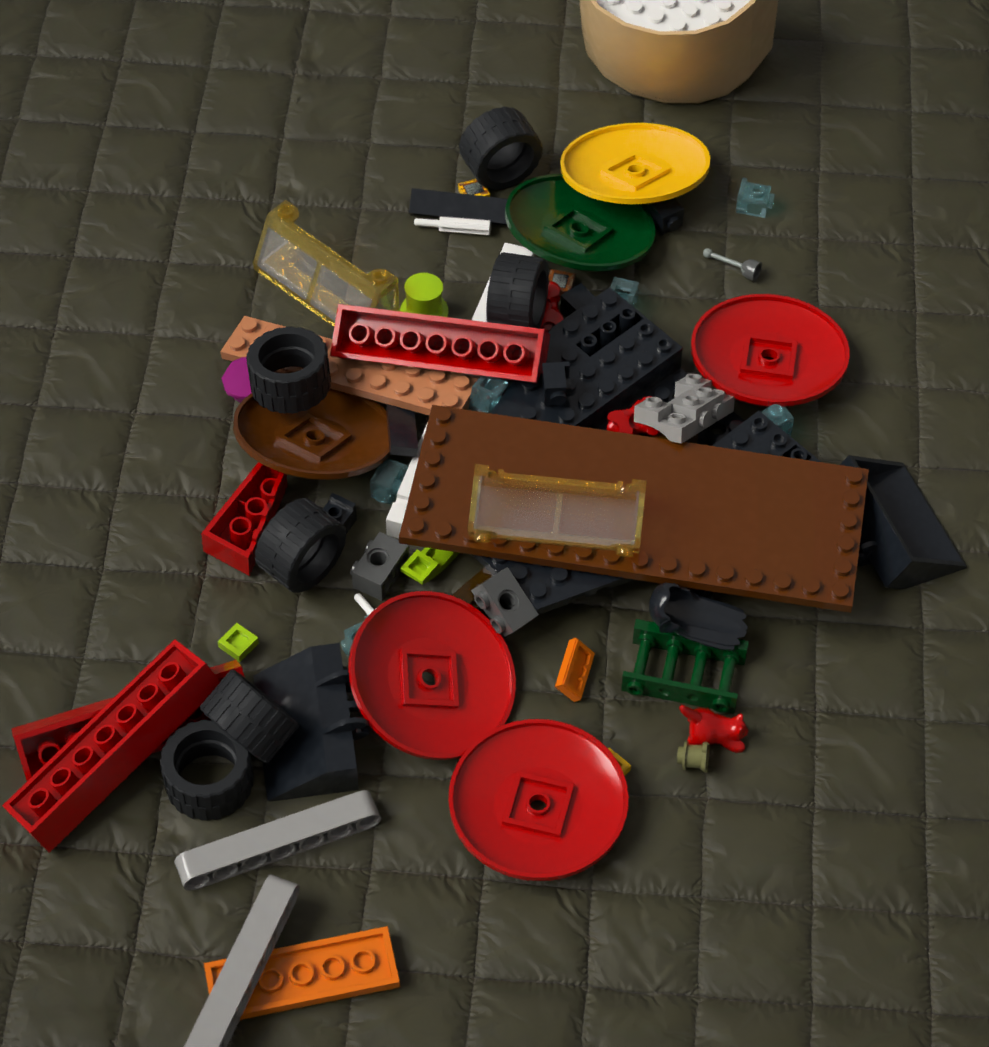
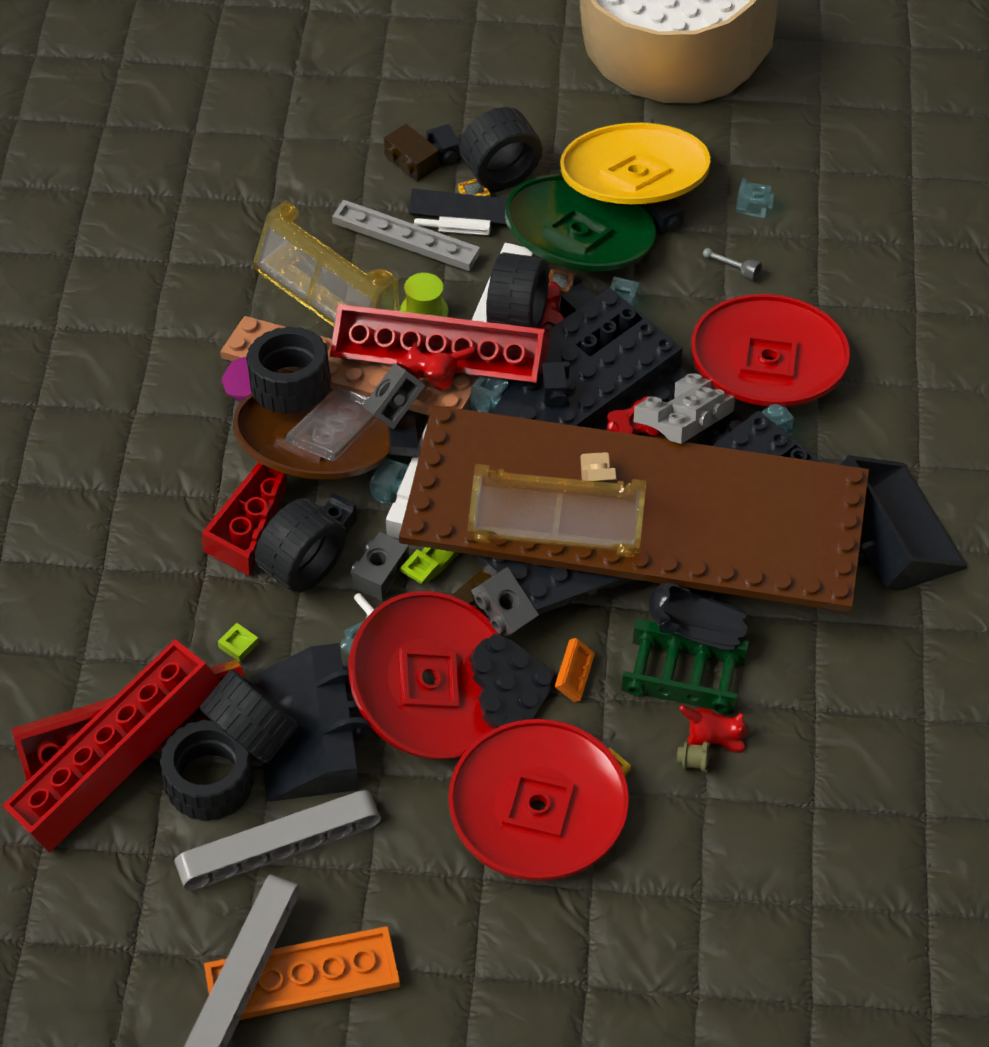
none -> clear tile [286,386,377,461]
none -> light grey plate [332,200,480,271]
none -> dark grey brick [362,363,425,429]
none -> dark brown piece [384,124,439,182]
none -> red animal [396,342,476,391]
none -> black brick [426,124,461,166]
none -> black plate [469,634,558,729]
none -> tan bracket [580,452,616,482]

